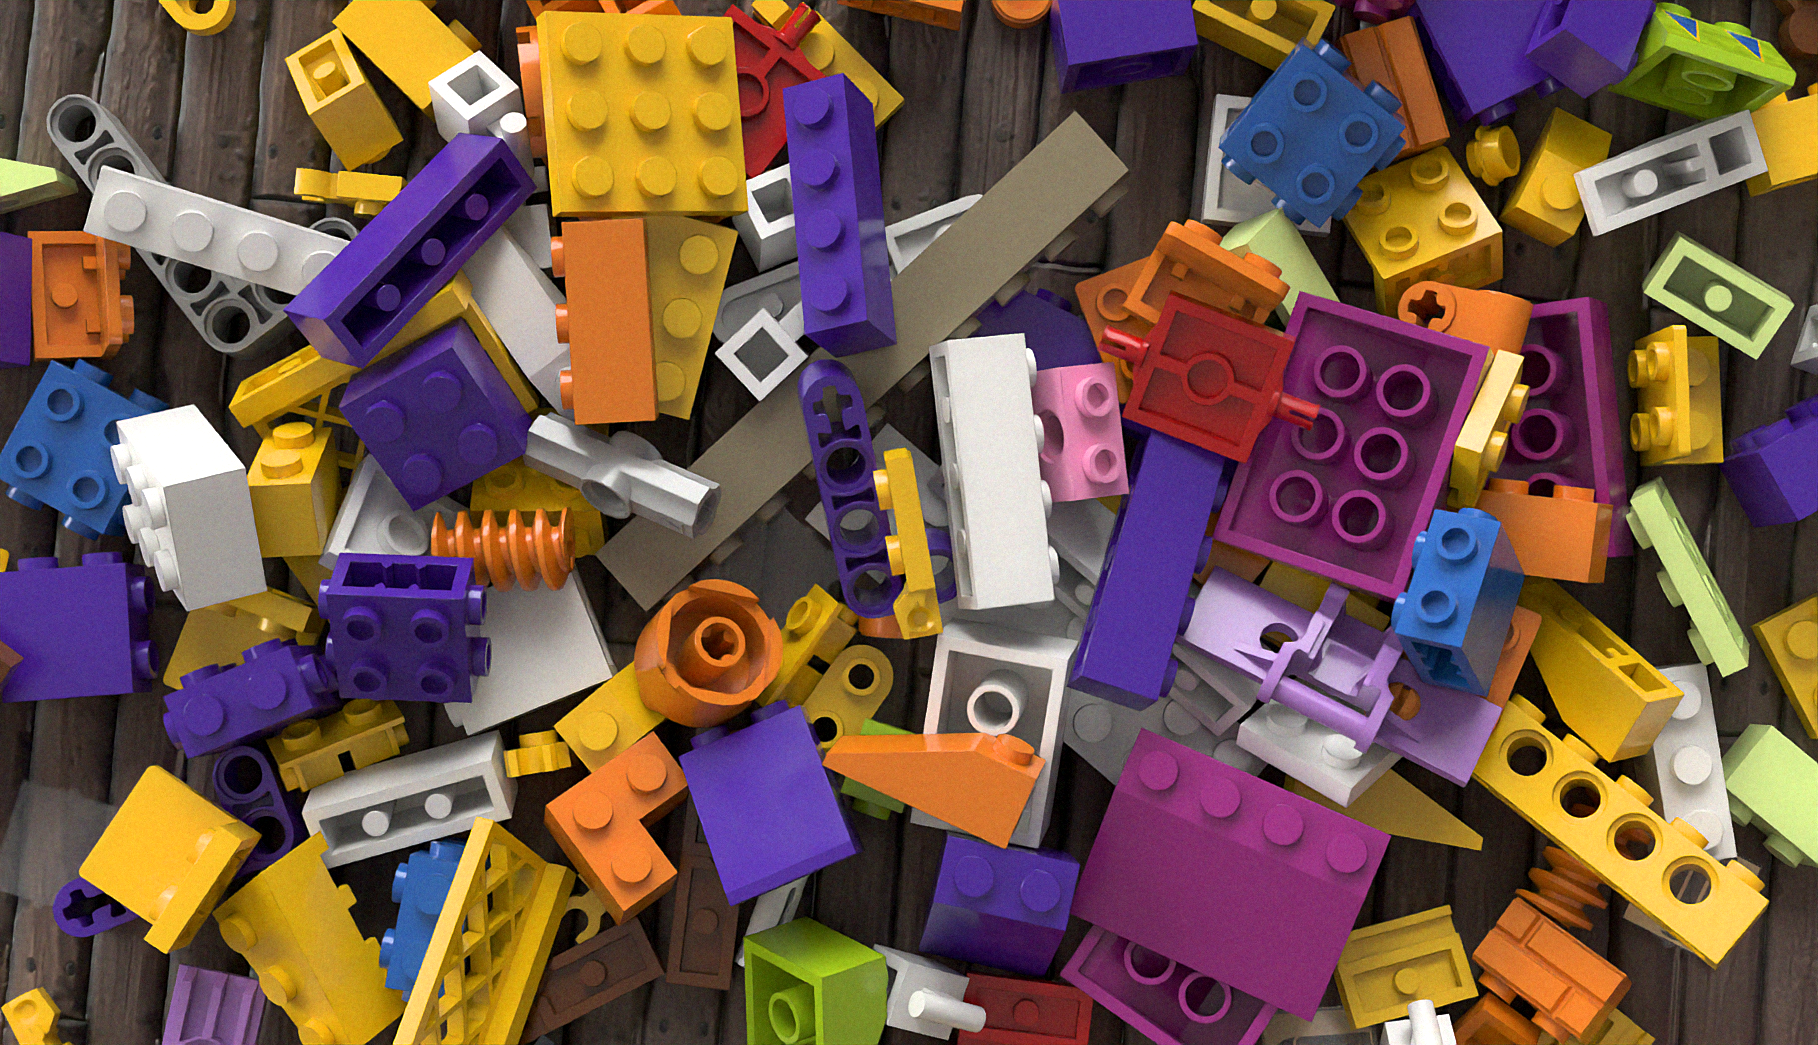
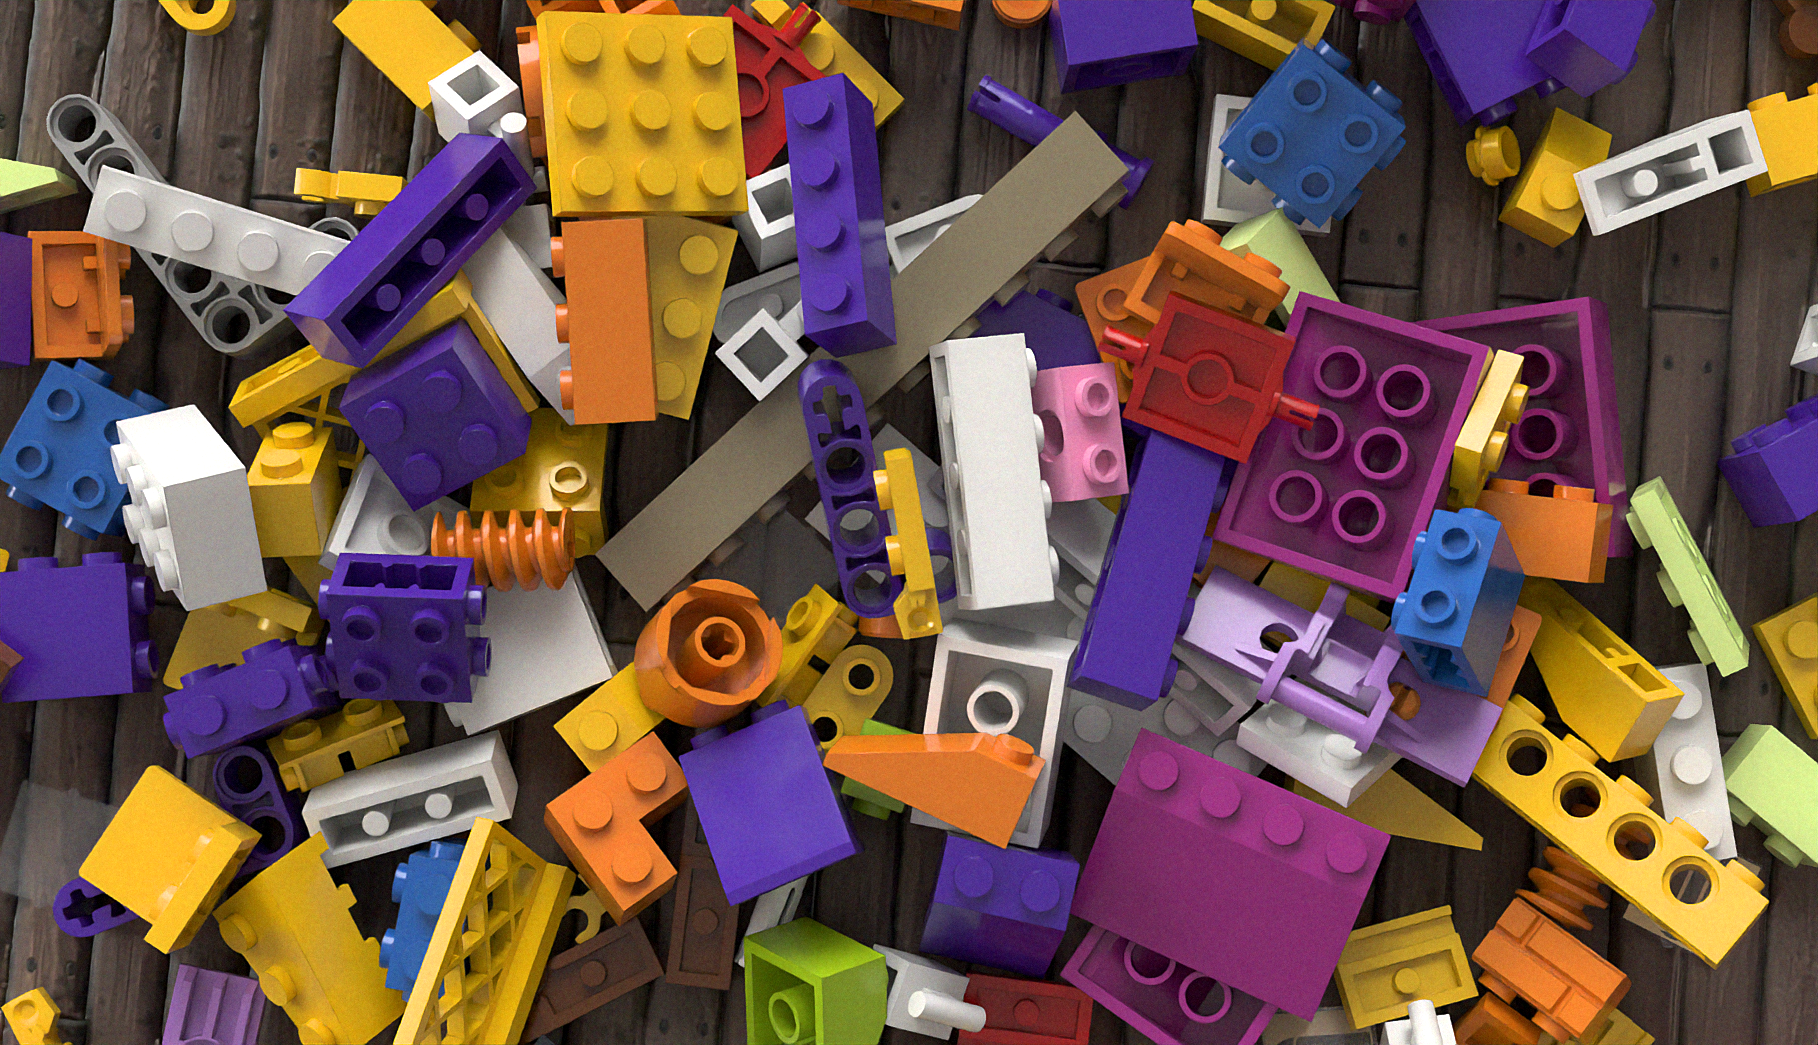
yellow slope [285,28,403,172] -> none
yellow plate [503,729,579,778] -> none
light grey piece [522,412,722,539] -> none
orange brick [1334,16,1450,168] -> none
yellow bracket [1342,146,1503,320] -> none
orange piece [1398,281,1534,356] -> none
lime slope [1608,2,1797,121] -> none
yellow bracket [1627,325,1723,466] -> none
yellowish green brick [1641,230,1794,360] -> none
none -> dark purple pin [967,75,1155,210]

